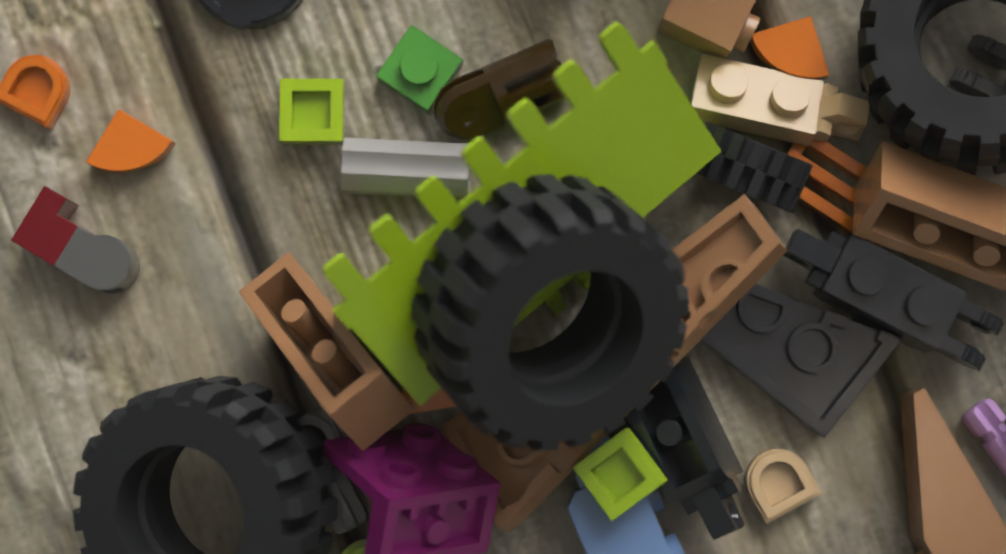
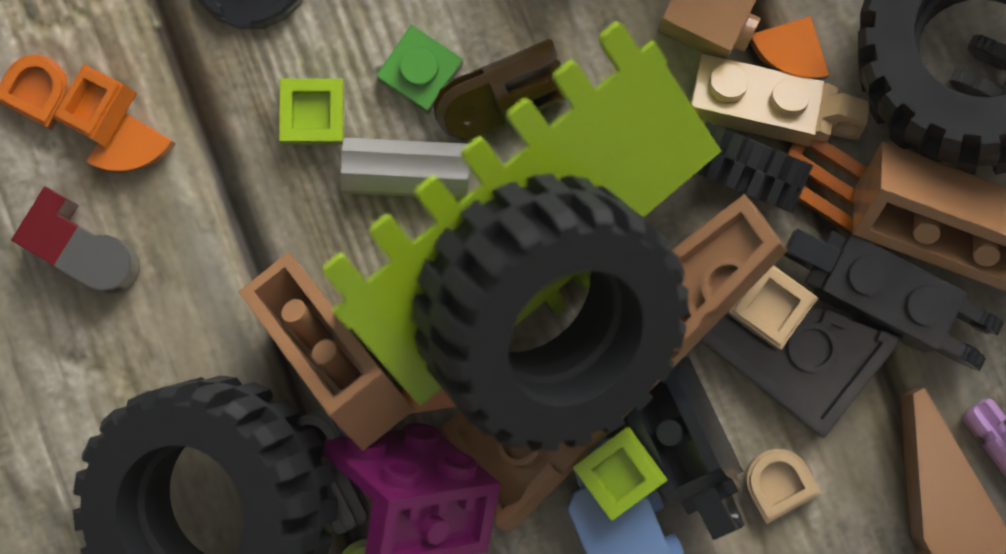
none -> orange tile [53,64,137,147]
none -> tan tile [727,265,818,351]

